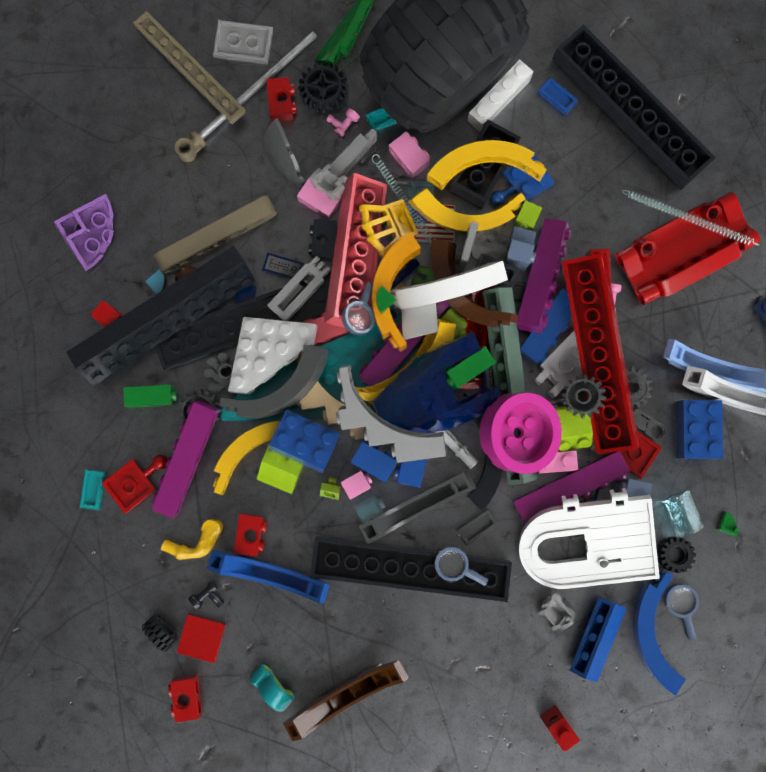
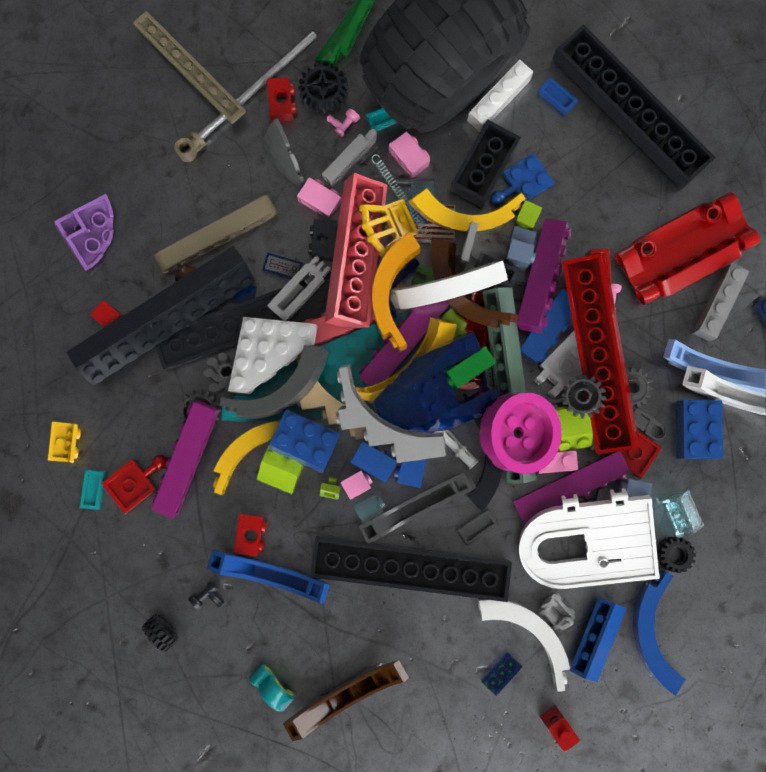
green brick [124,385,178,408] -> none
medium azure tile [145,269,165,294] -> none
yellow piece [161,518,223,560] -> none
red brick [168,674,203,723] -> none
red tile [177,614,226,663] -> none
light grey tile [213,20,273,65] -> none
light grey piece [310,164,348,201] -> none
piece [341,282,375,335] -> none
green tile [376,286,396,314] -> none
white sticker [402,303,438,340] -> none
yellow arch [427,140,547,190] -> none
piece [434,546,488,586] -> none
light aqua piece [622,190,760,246] -> none
piece [664,584,699,640] -> none
green tile [717,511,738,537] -> none
none -> yellow bracket [47,422,81,463]
none -> white arch [477,598,570,692]
none -> clear blue tile [481,652,523,696]
none -> light grey brick [692,263,750,342]

